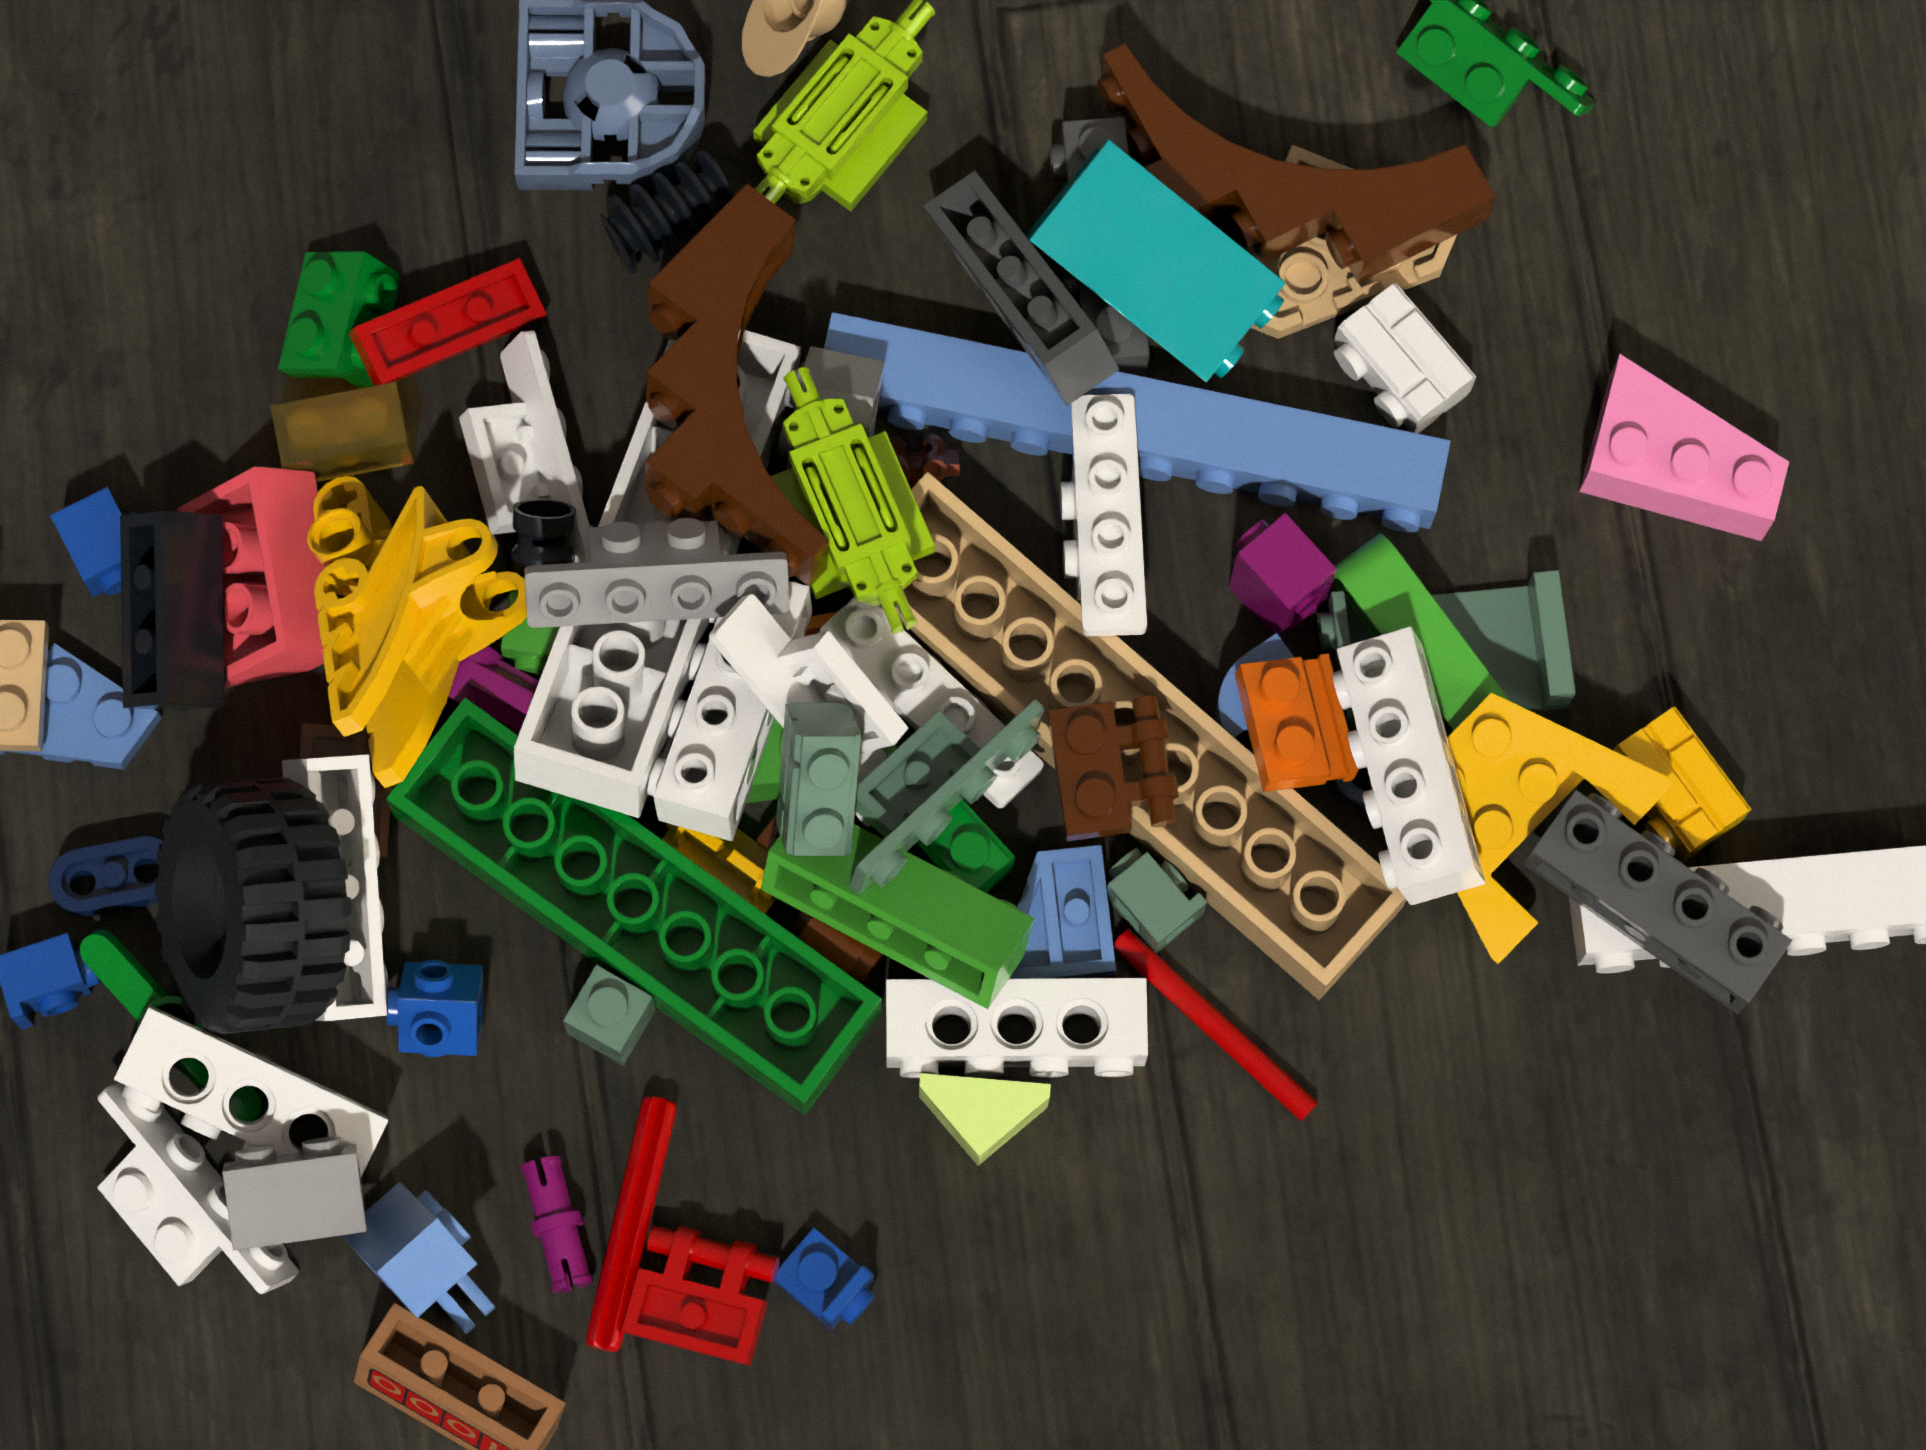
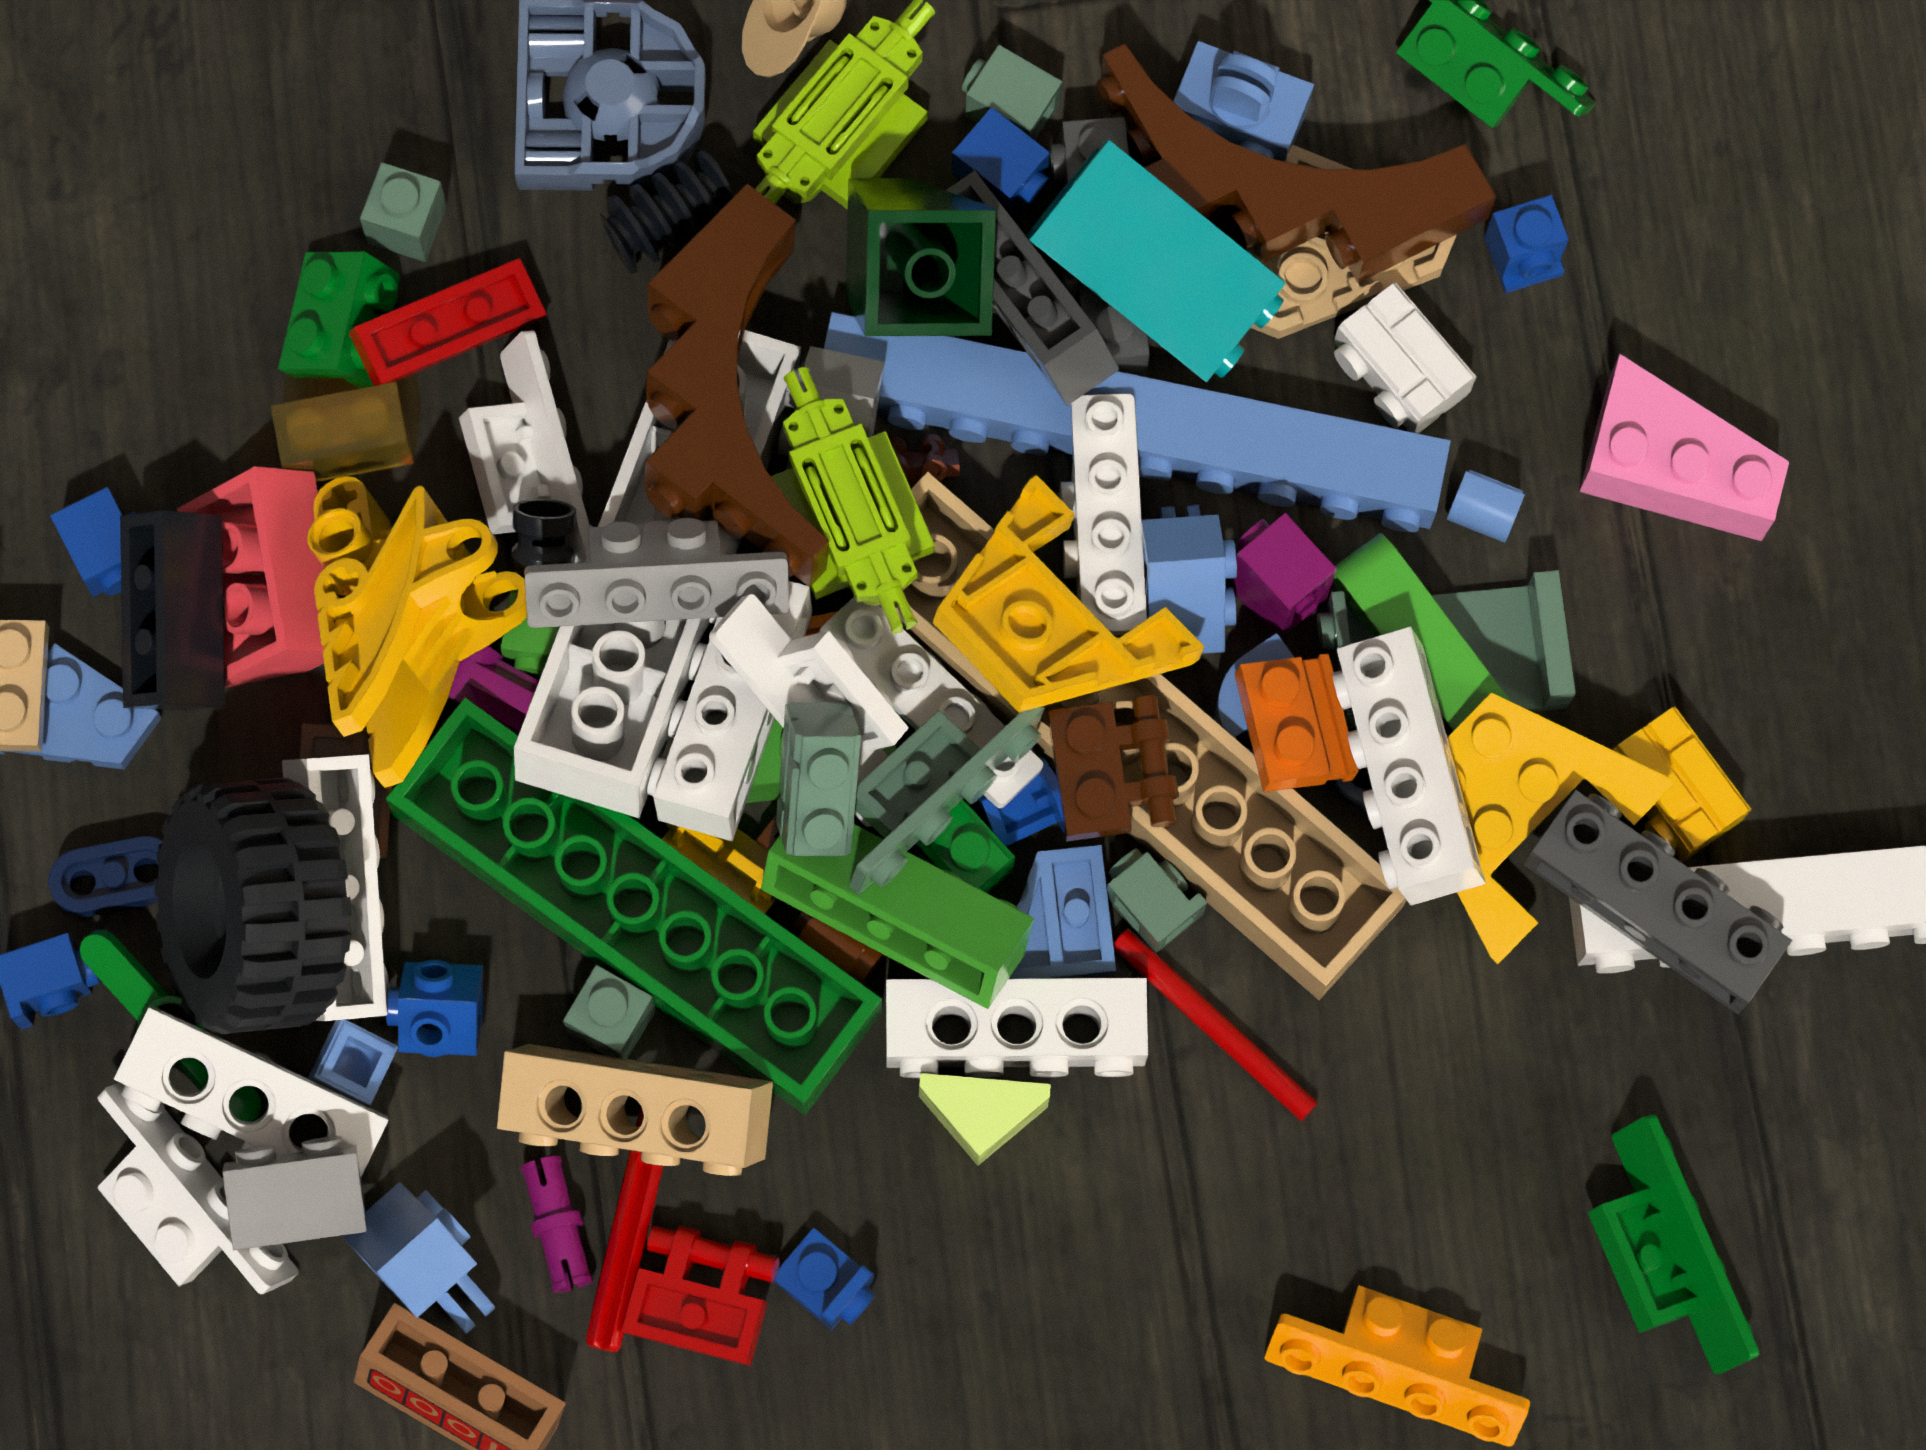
none -> medium blue brick [308,1019,398,1105]
none -> sand green brick [360,162,447,262]
none -> tan brick [497,1044,773,1176]
none -> dark green slope [845,178,996,336]
none -> yellow wing [933,475,1205,713]
none -> blue brick [951,107,1051,217]
none -> sand green brick [962,45,1062,141]
none -> blue bracket [978,756,1065,846]
none -> medium blue brick [1142,504,1237,654]
none -> medium blue brick [1173,41,1314,162]
none -> light orange bracket [1264,1285,1530,1447]
none -> medium blue brick [1446,470,1525,543]
none -> blue brick [1484,195,1569,294]
none -> green bracket [1587,1114,1759,1375]

